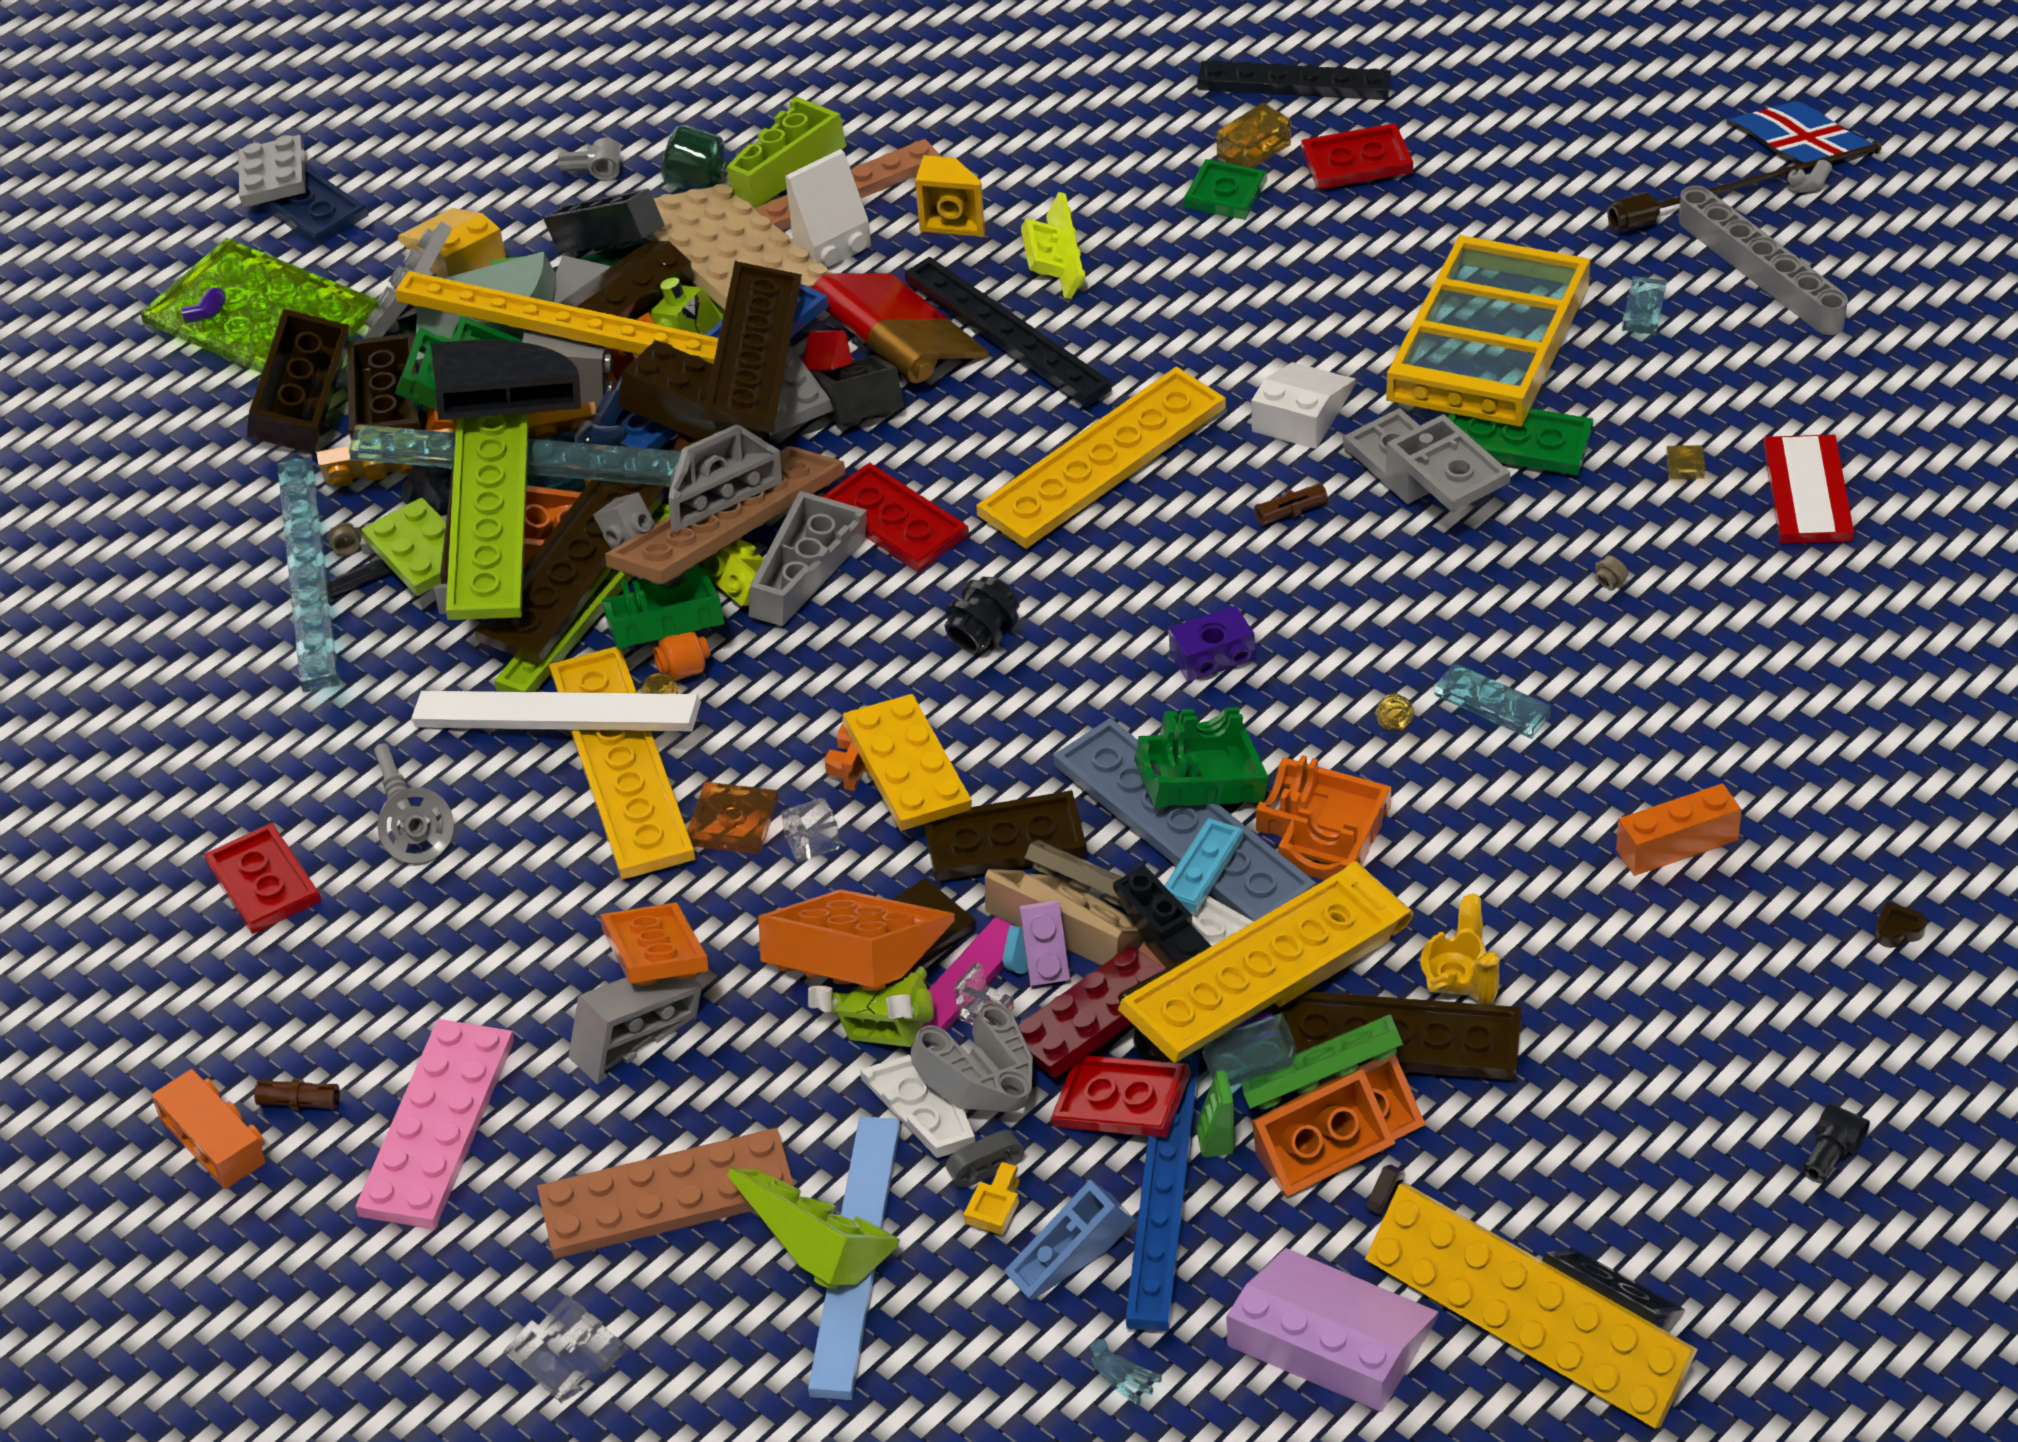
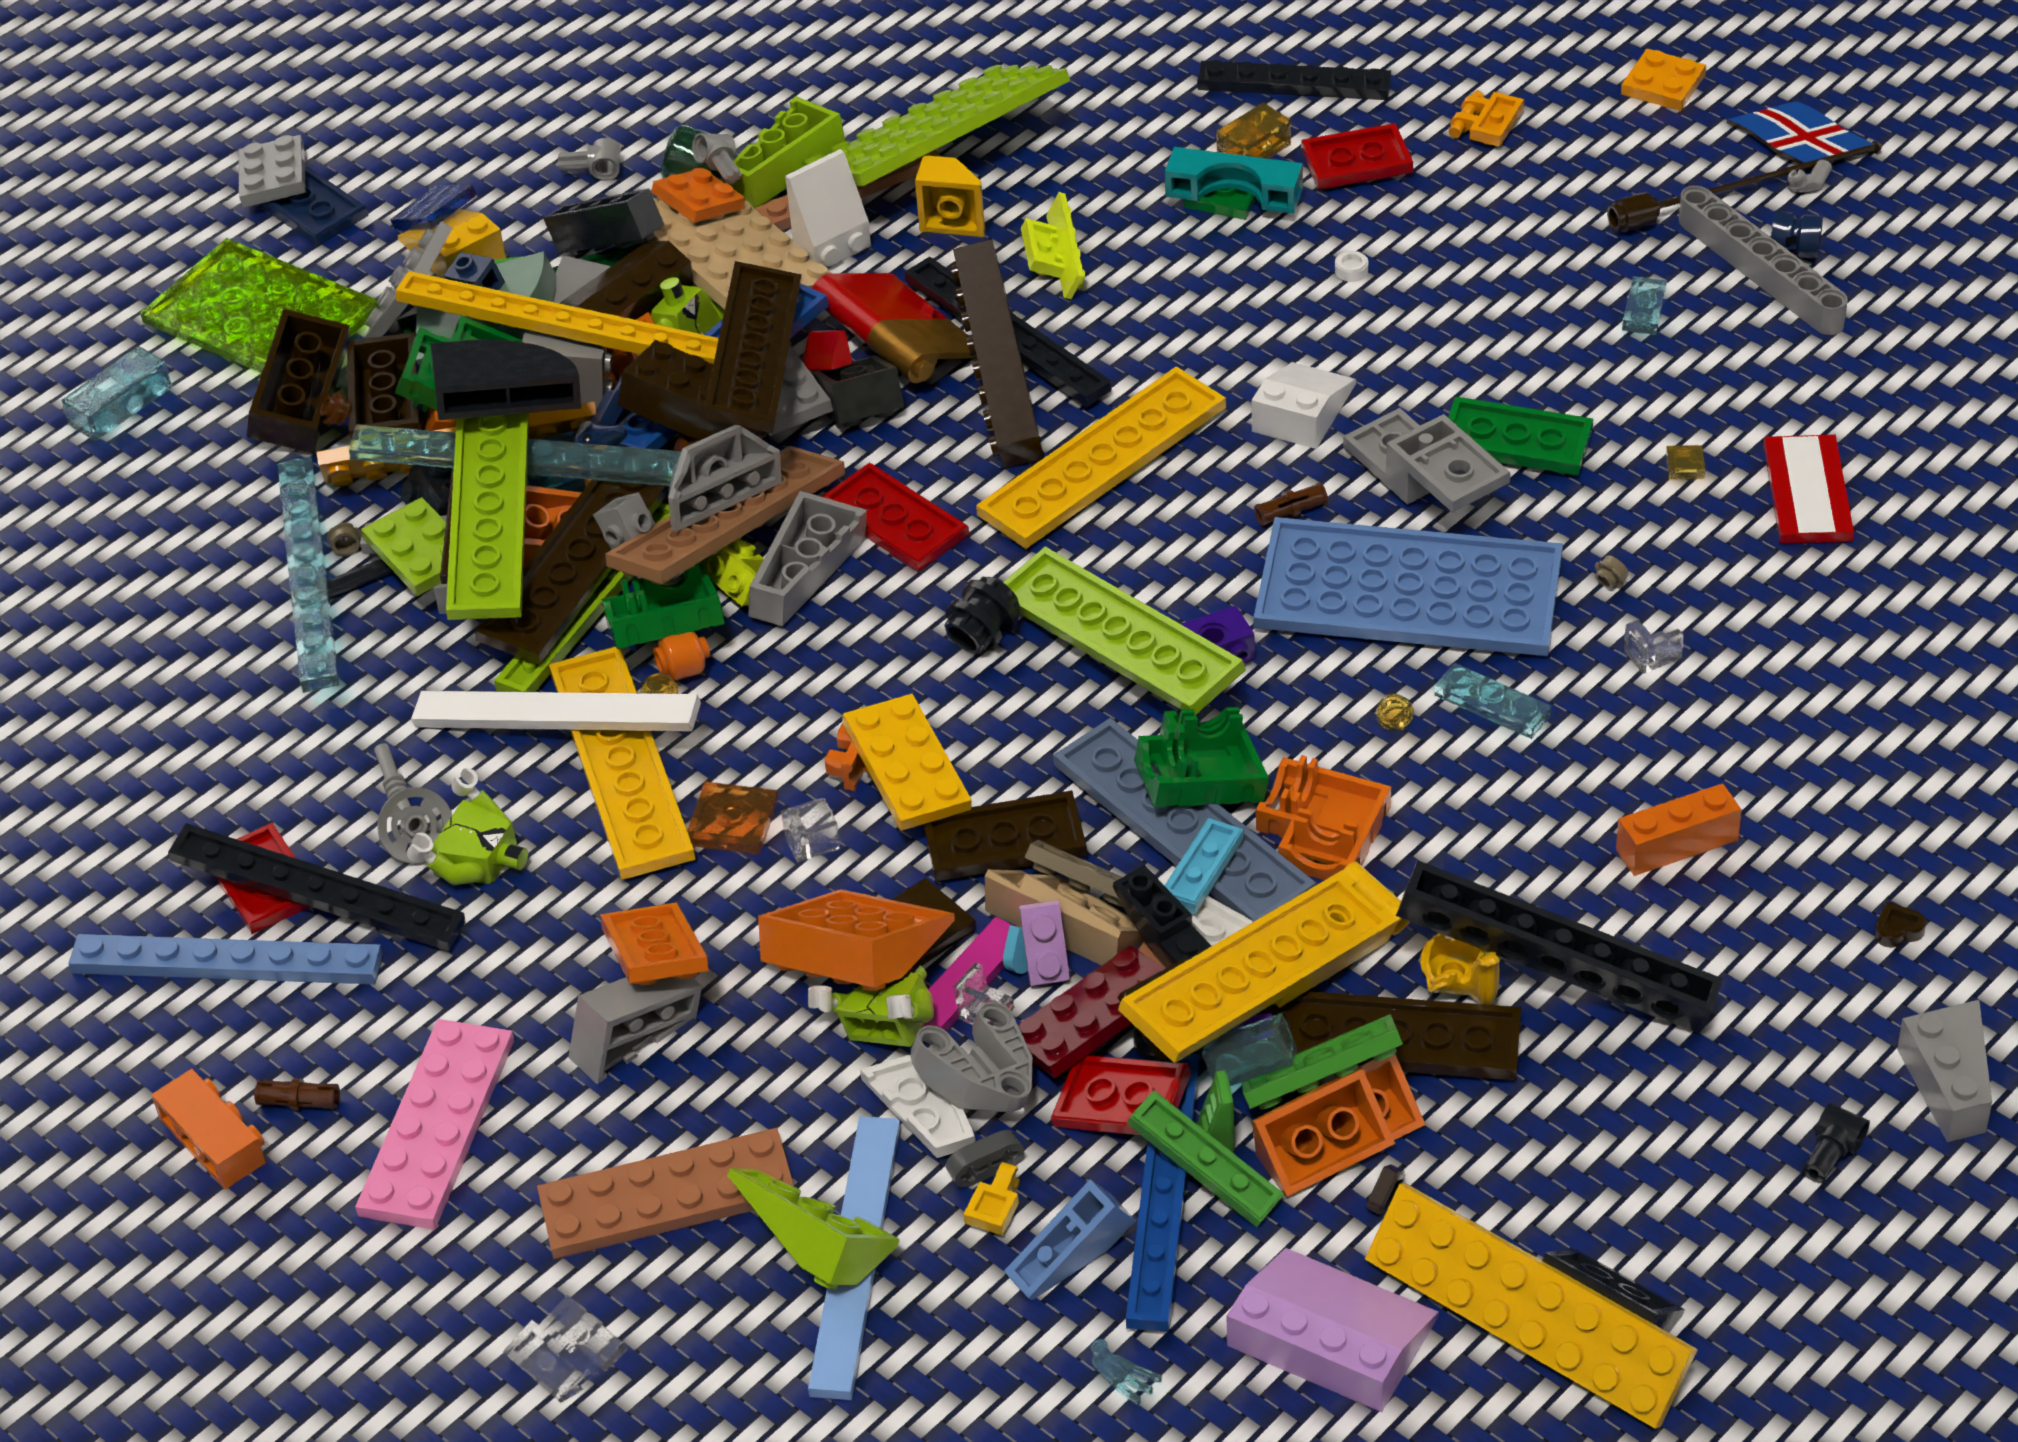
dark purple arm [181,287,226,323] -> none
window [1386,235,1590,427] -> none
none -> clear light blue brick [61,346,172,442]
none -> medium blue plate [68,934,383,985]
none -> black plate [168,823,466,951]
none -> reddish brown plate [320,392,351,426]
none -> clear blue tile [390,184,477,230]
none -> lime torso [407,767,528,885]
none -> dark blue brick [443,252,505,290]
none -> orange plate [651,168,745,223]
none -> light grey axle [692,133,741,184]
none -> lime plate [804,65,1070,186]
none -> dark brown brick [950,239,1045,469]
none -> lime plate [1003,547,1246,715]
none -> bright green tile [1127,1090,1284,1228]
none -> teal arch [1165,147,1303,214]
none -> medium blue plate [1253,517,1563,656]
none -> white tile [1335,251,1368,282]
none -> black brick [1396,860,1723,1034]
none -> light orange plate [1448,90,1524,147]
none -> light orange plate [1621,49,1706,111]
none -> clear panel [1624,620,1684,674]
none -> dark blue wheel [1771,210,1823,260]
none -> light grey wedge [1897,1000,1992,1142]

